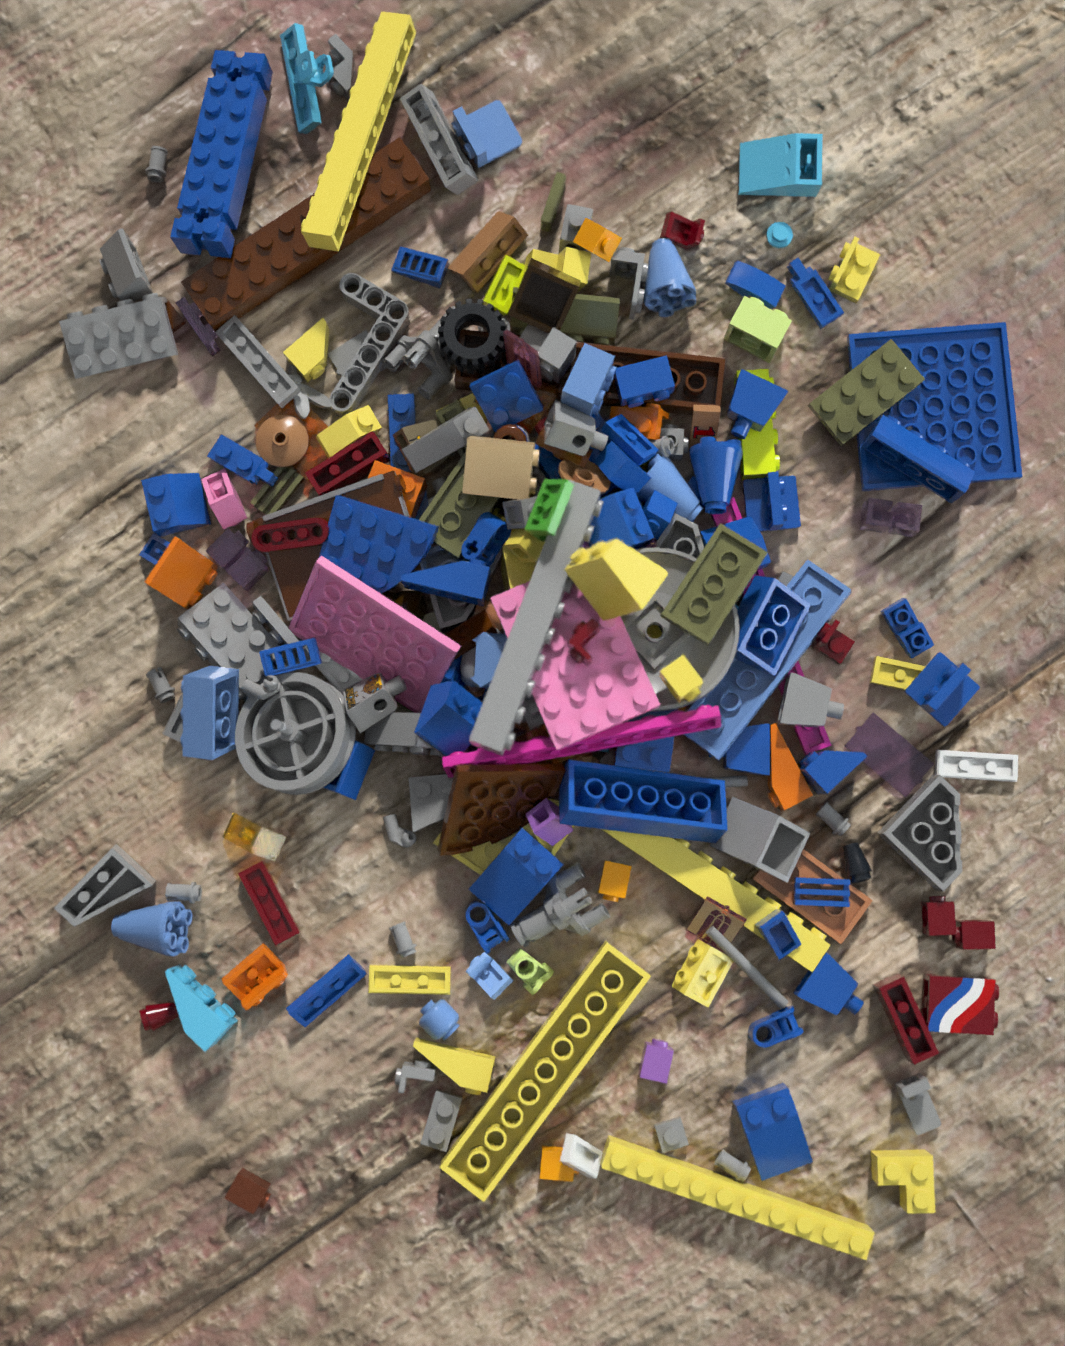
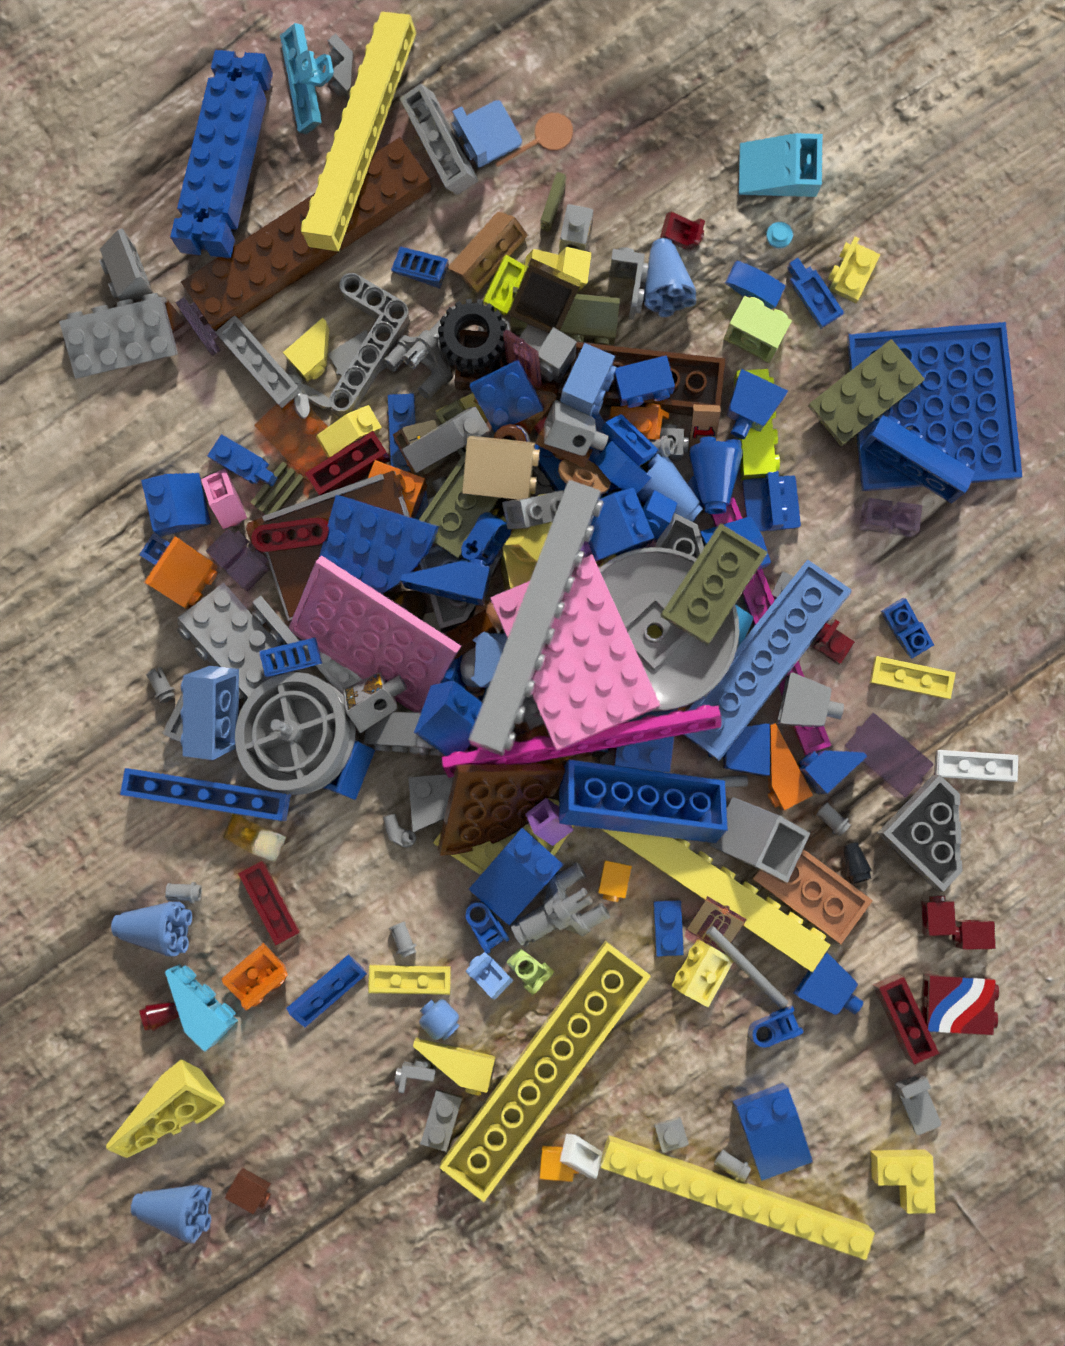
light grey wedge [54,844,156,927] -> none
light grey pin [145,146,168,183] -> none
light grey arm [241,675,280,700] -> none
medium nougat dish [256,415,309,467] -> none
bright green bracket [524,479,574,541] -> none
light yellow slope [564,539,668,621] -> none
dark red bracket [568,618,600,666] -> none
light orange brick [573,218,622,262] -> none
medium lavender brick [638,1038,674,1084] -> none
light yellow brick [659,655,703,703] -> none
blue slope [734,576,811,676] -> none
blue slope [754,909,802,960] -> none
blue tile [793,877,850,907] -> none
blue bracket [905,652,980,726] -> none
none -> light yellow wedge [106,1059,225,1158]
none -> blue brick [120,768,291,821]
none -> medium blue cone [131,1185,212,1243]
none -> nougat piece [495,113,573,167]
none -> blue plate [653,900,684,956]

